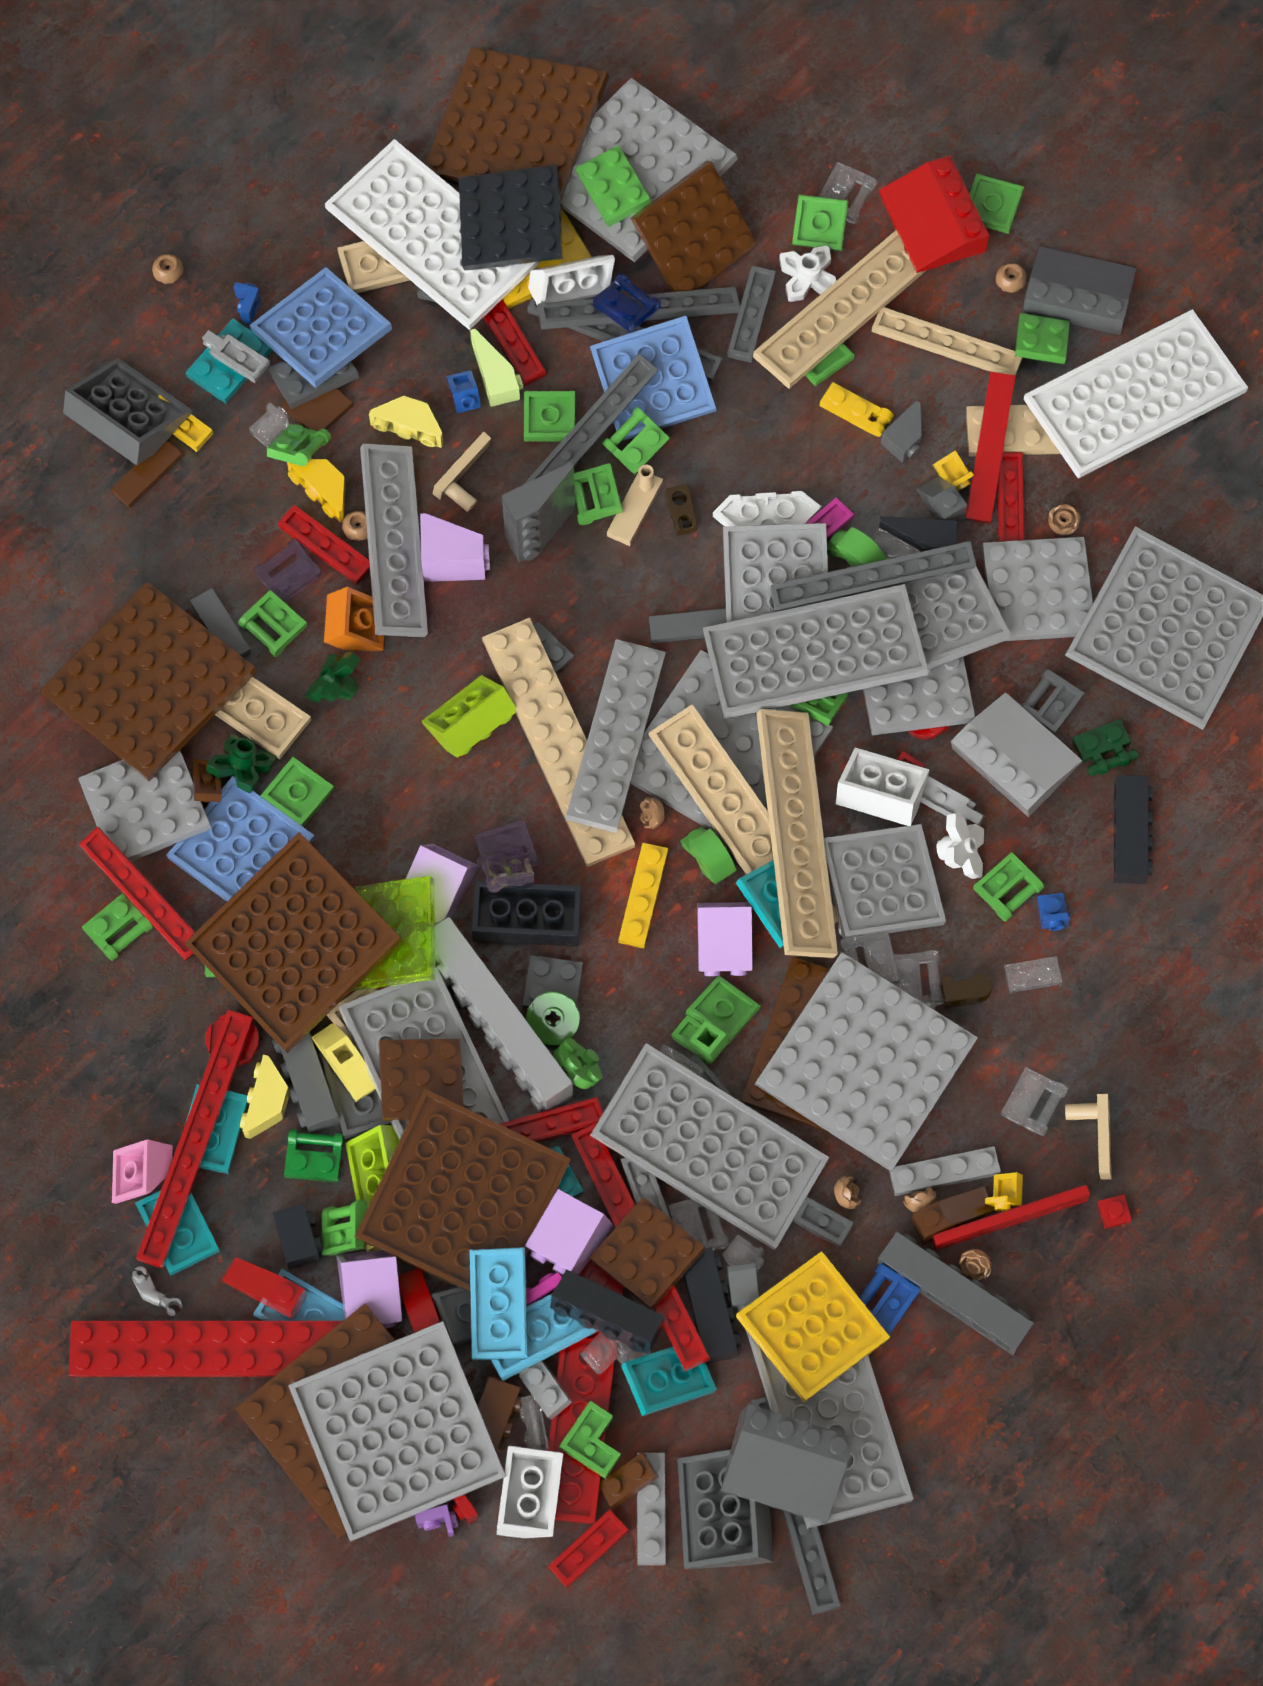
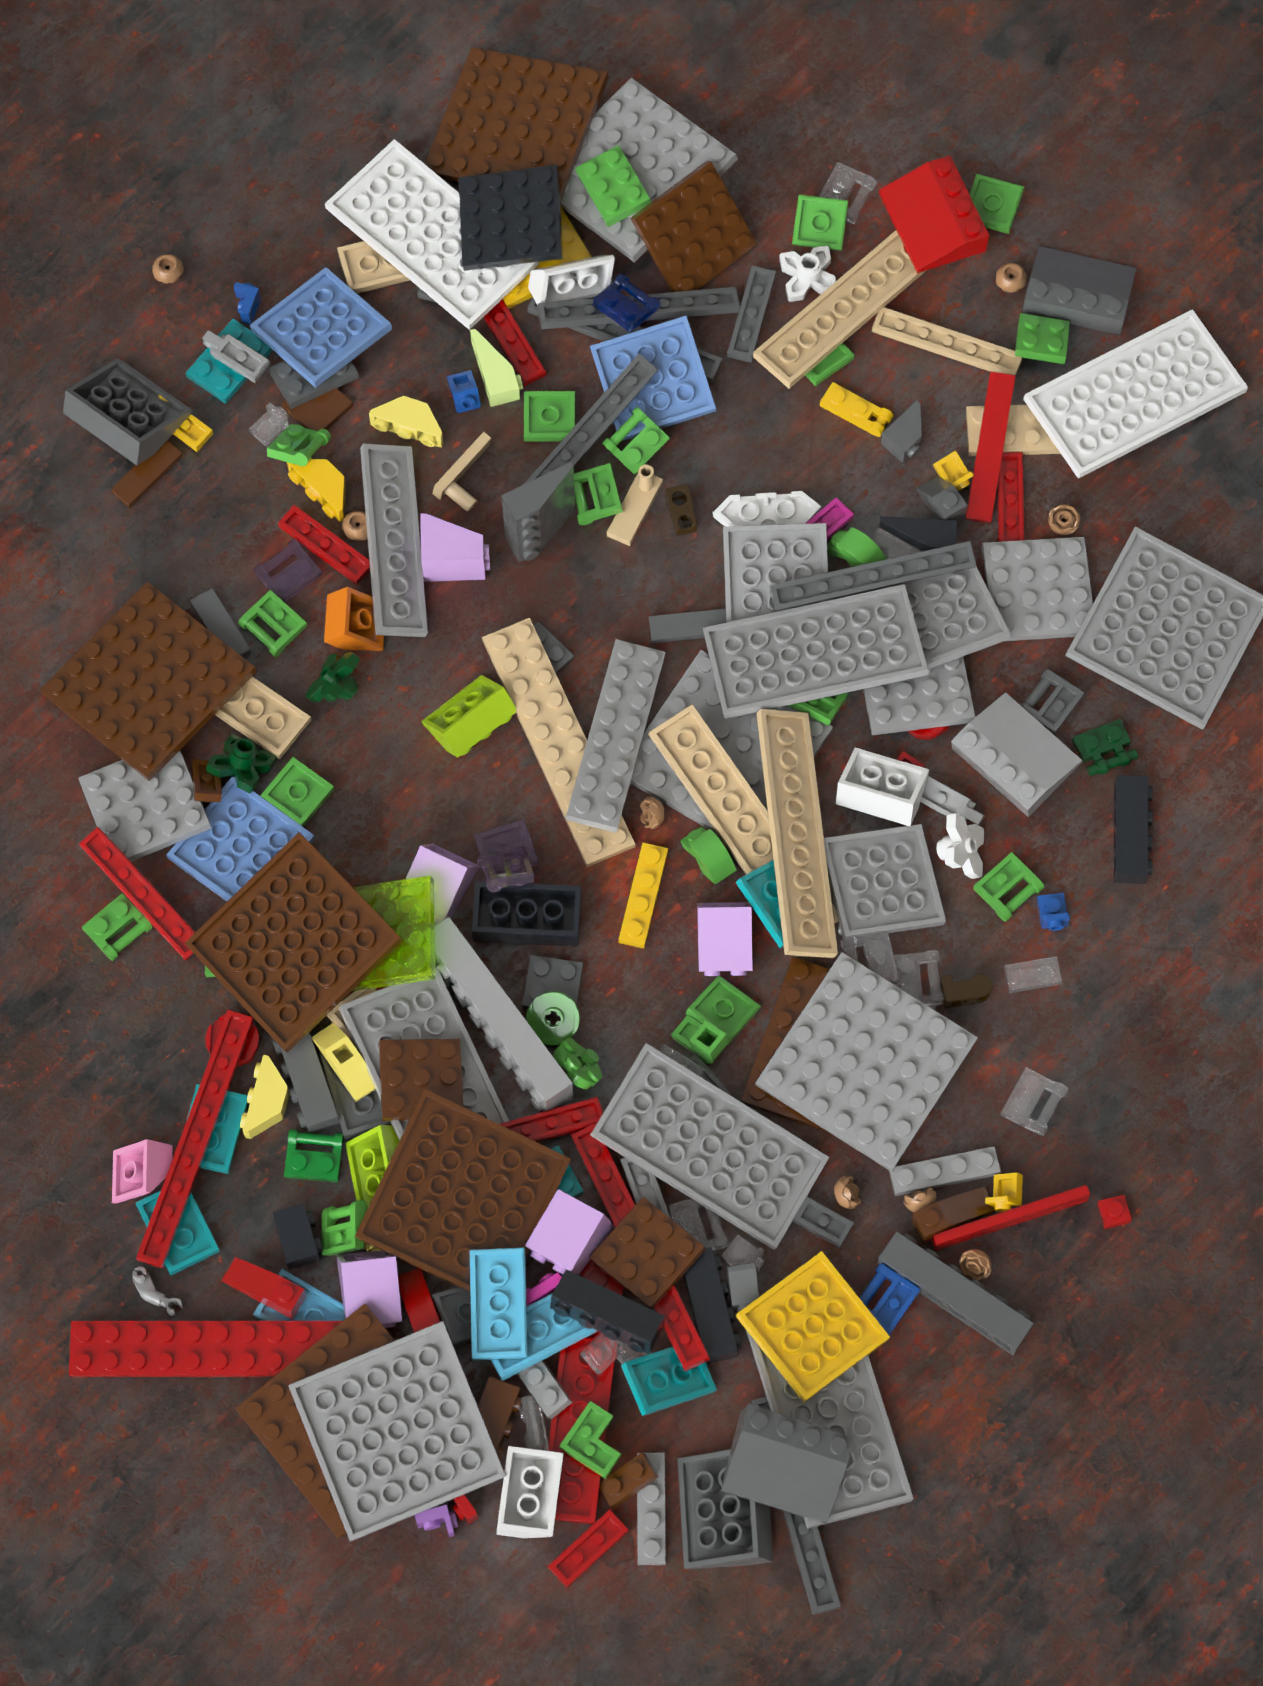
tan piece [1065,1094,1112,1180] -> none

